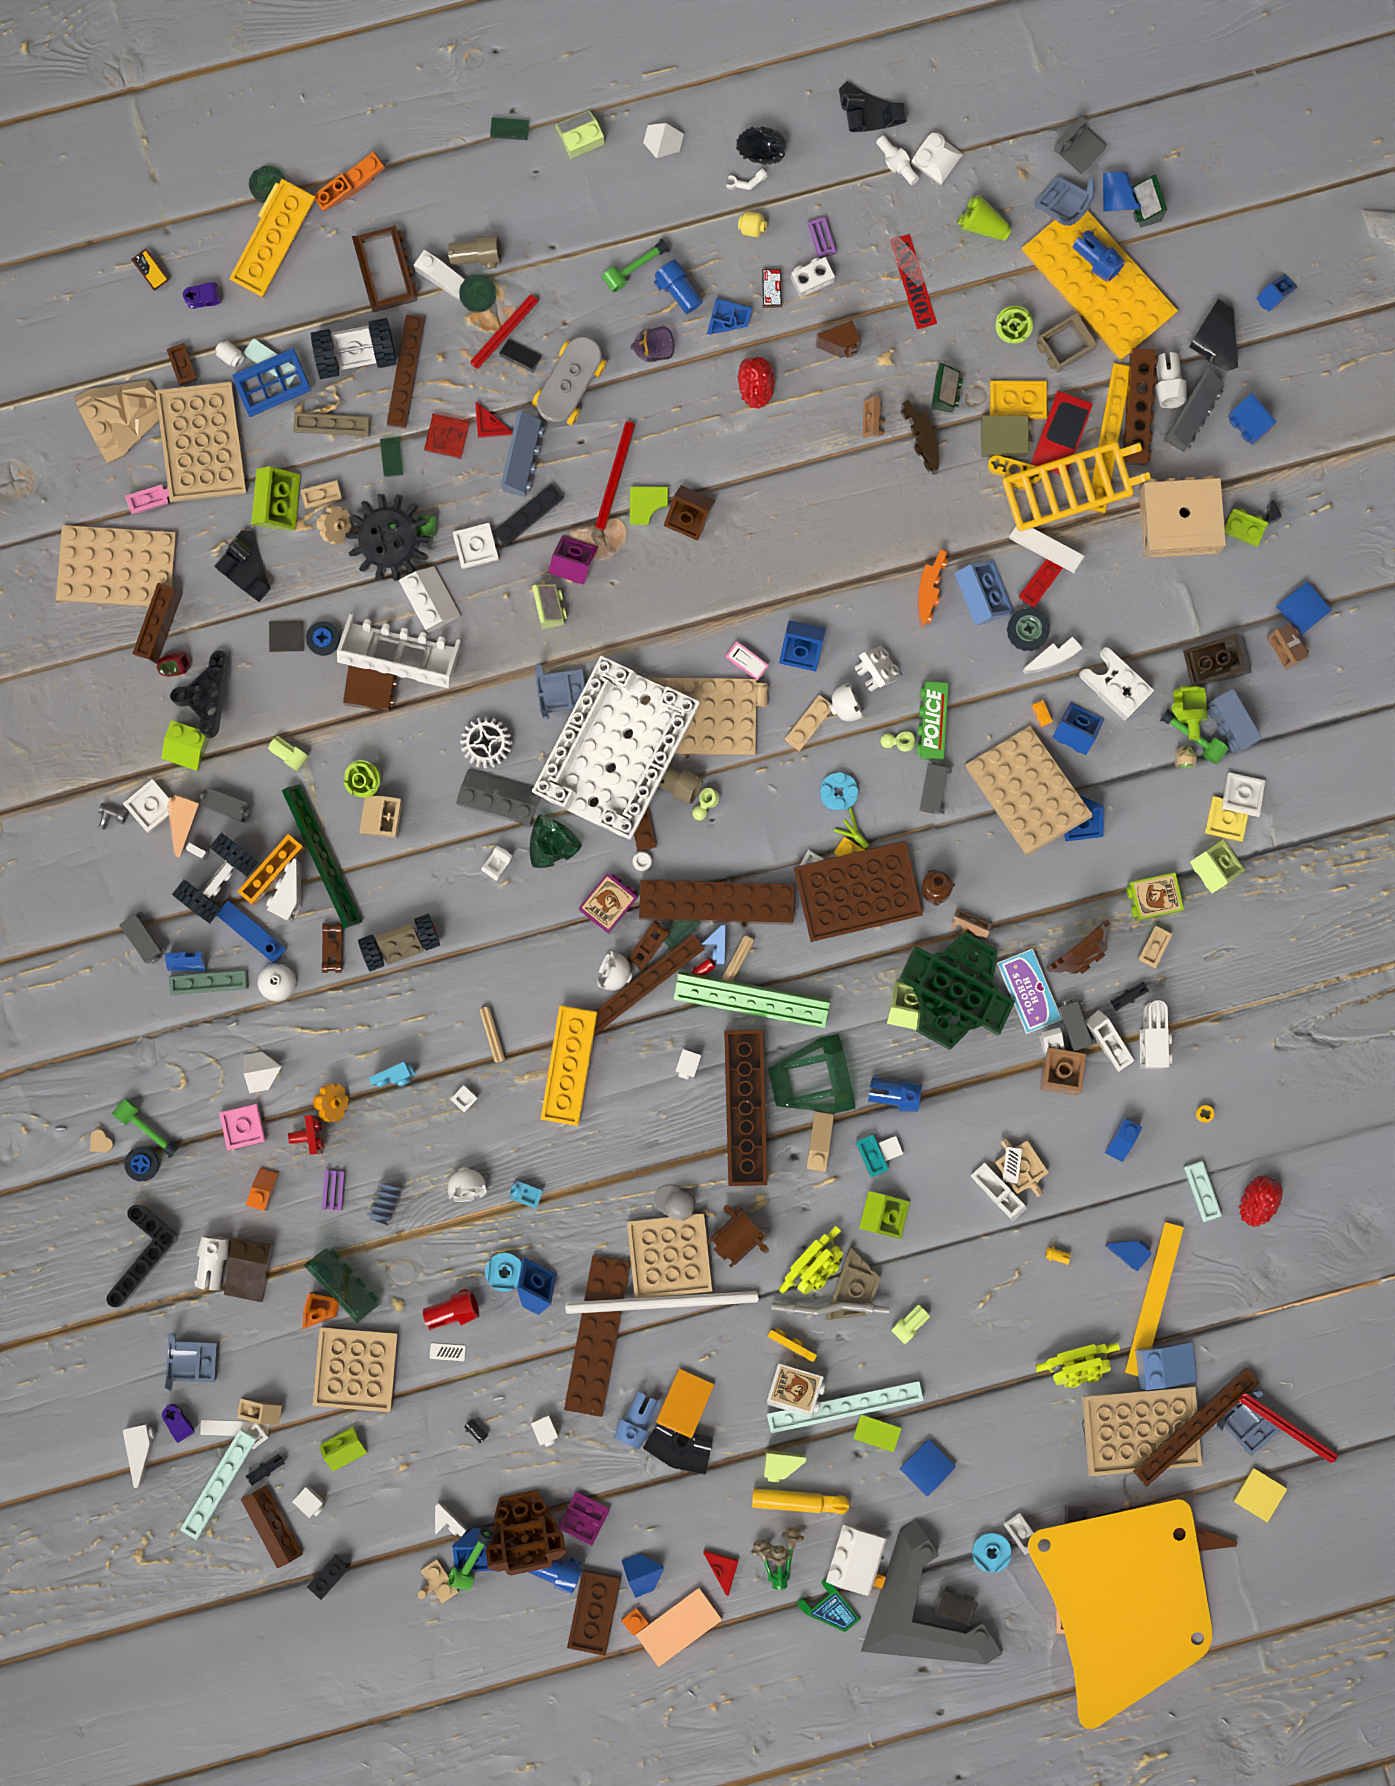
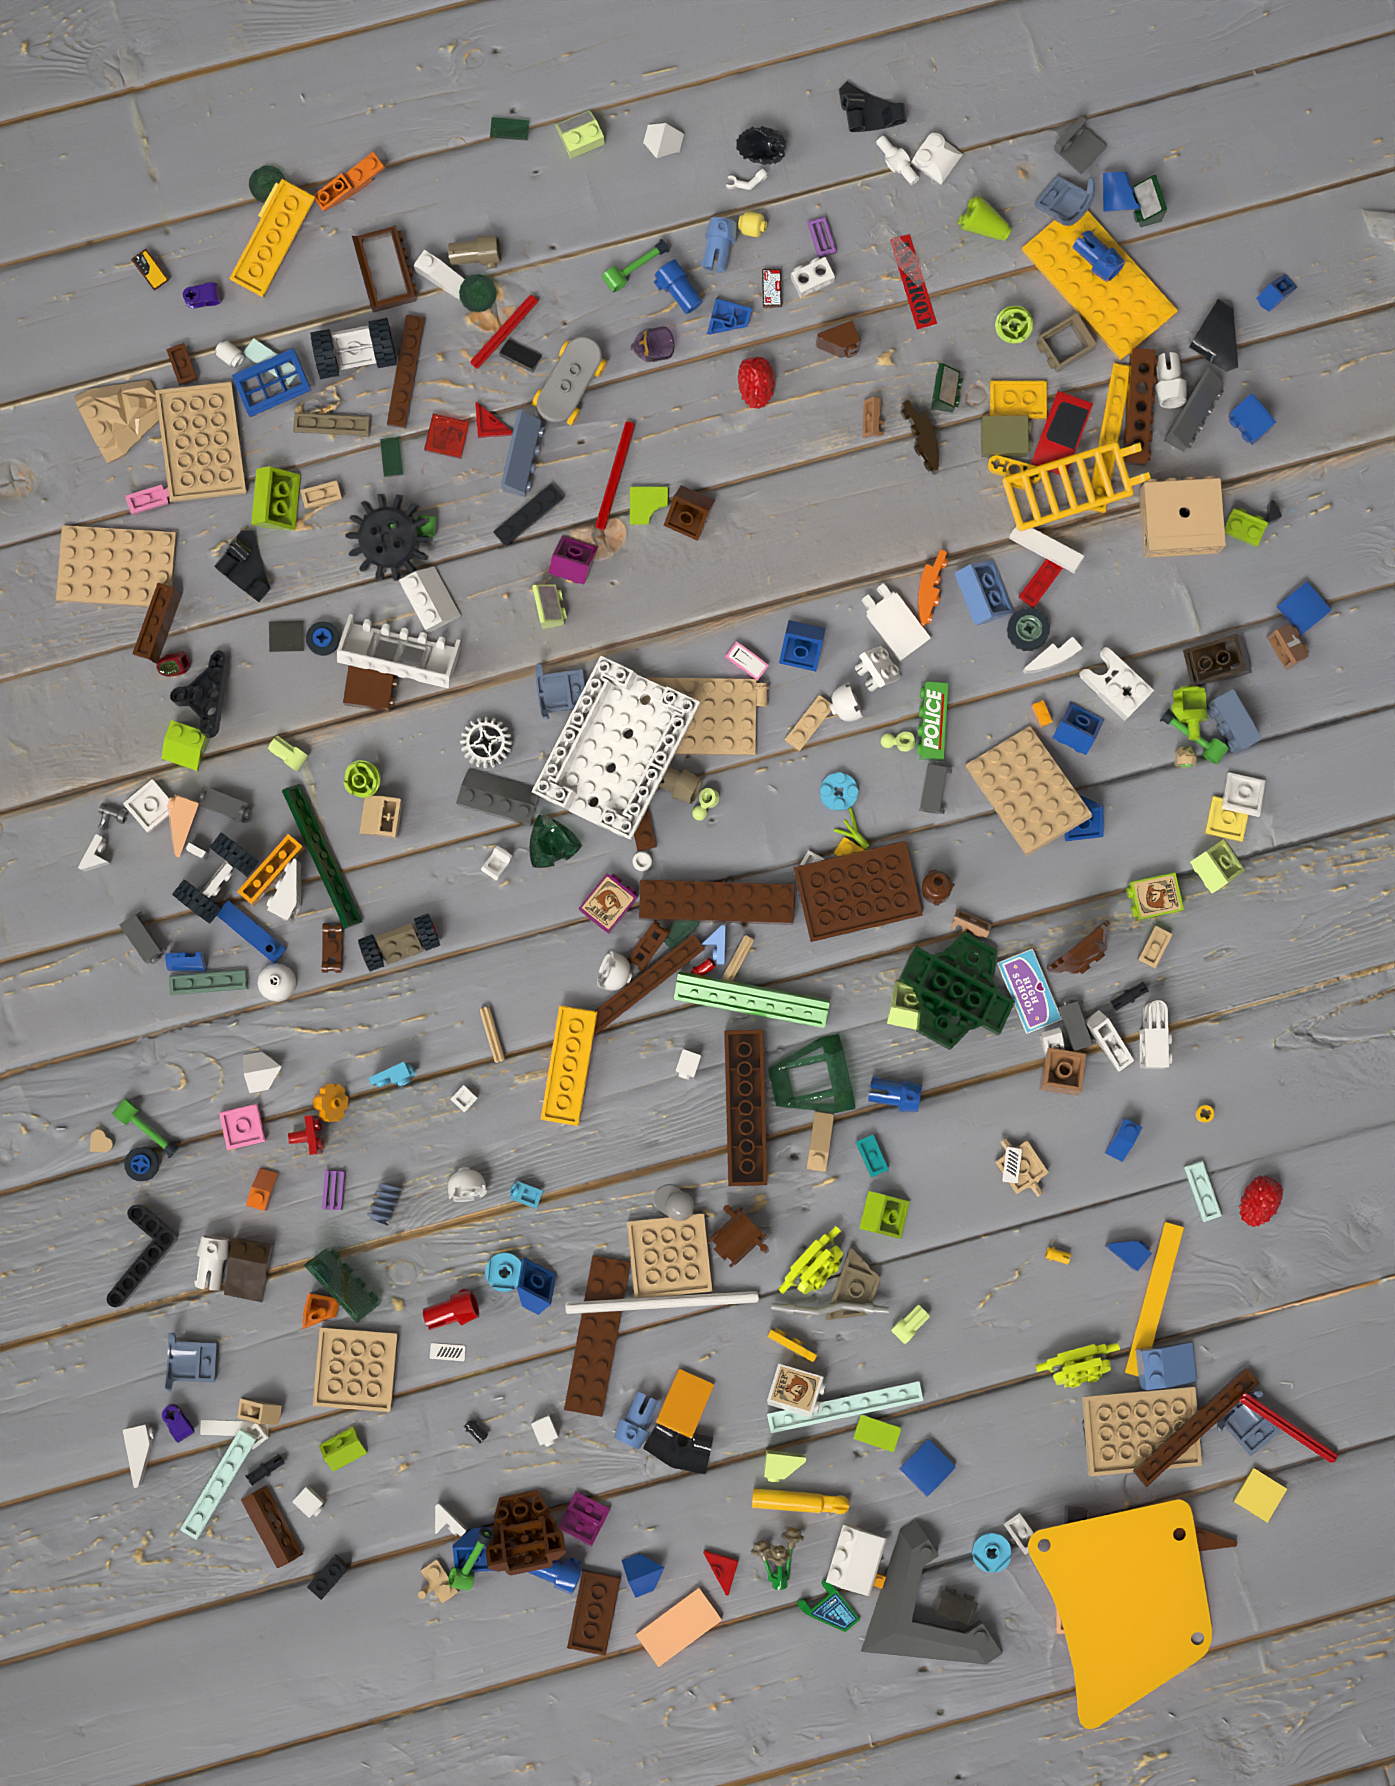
tan plant [317,505,352,545] -> none
white plate [452,523,499,570] -> none
orange plate [621,1607,649,1636] -> none
white tile [878,1136,903,1161] -> none
white slope [971,1163,1027,1222] -> none
none -> white slope [78,834,110,871]
none -> medium blue piece [701,217,737,273]
none -> white tile [861,583,931,661]

